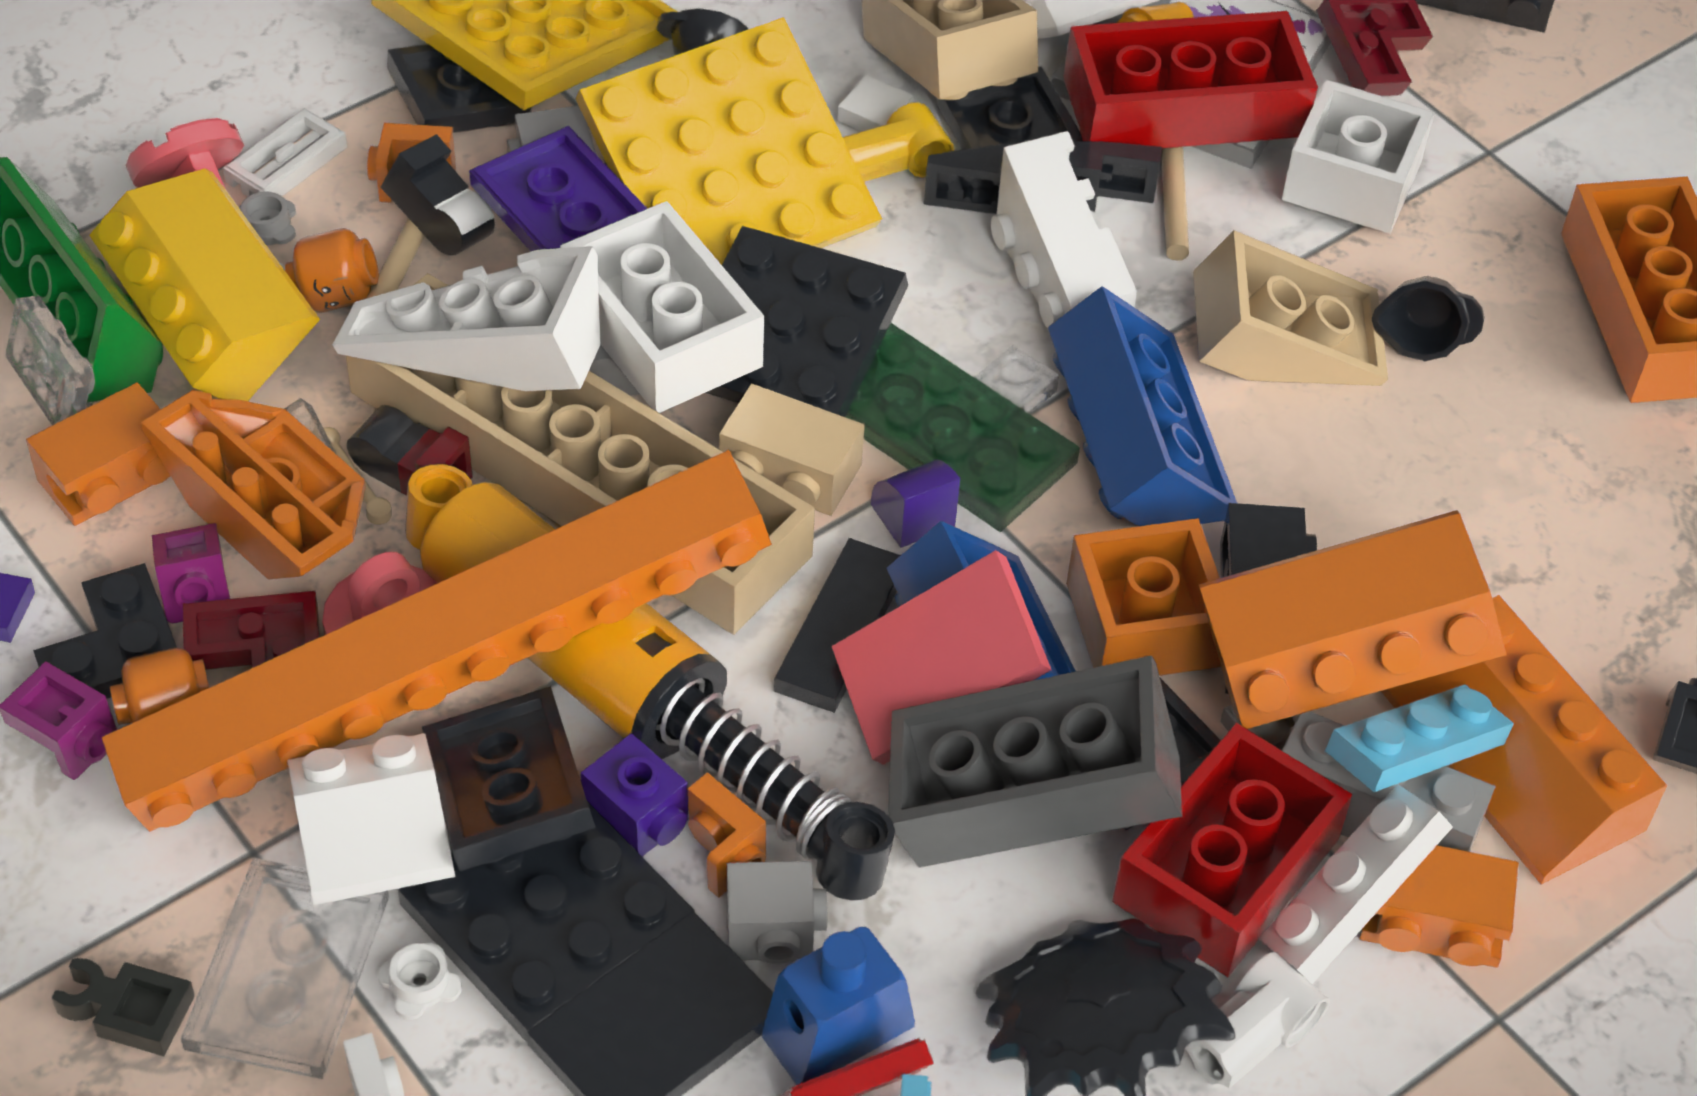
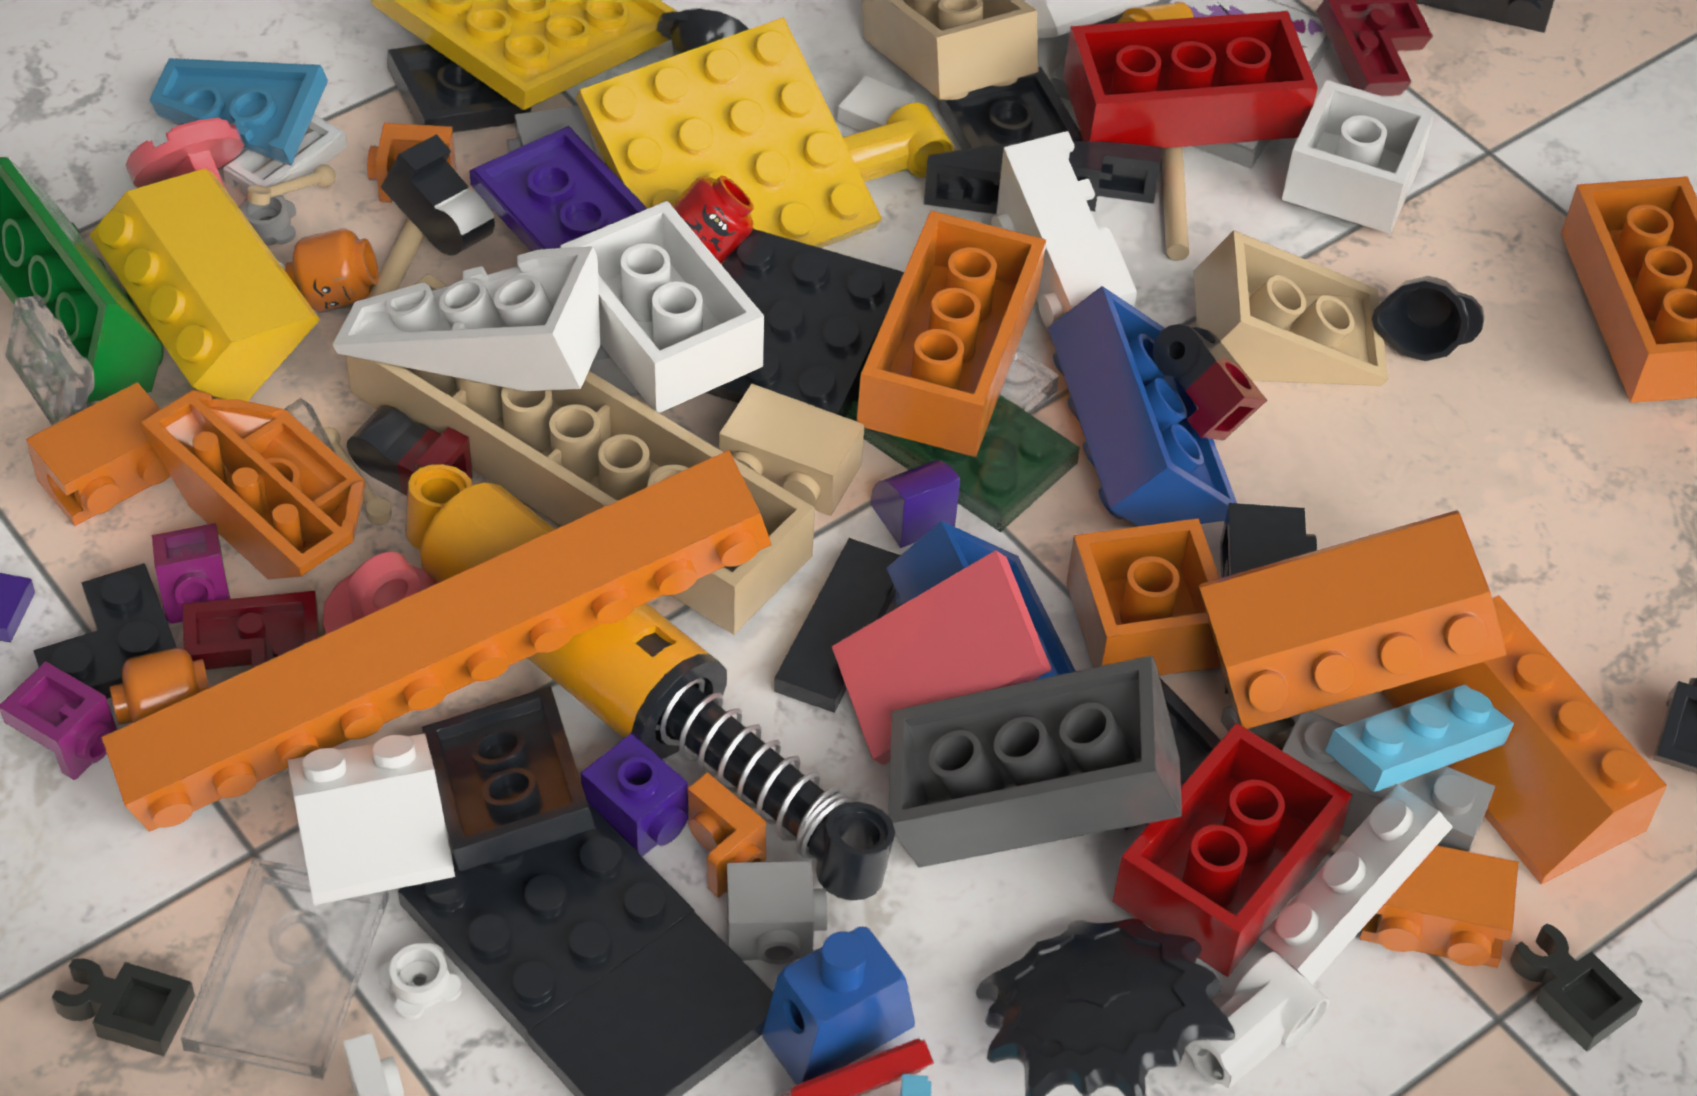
none -> dark azure wing [149,58,328,166]
none -> tan hinge [246,164,336,205]
none -> red head [671,175,754,263]
none -> orange brick [857,210,1047,457]
none -> leg [1153,324,1268,440]
none -> pearl dark grey plate [1510,923,1643,1052]

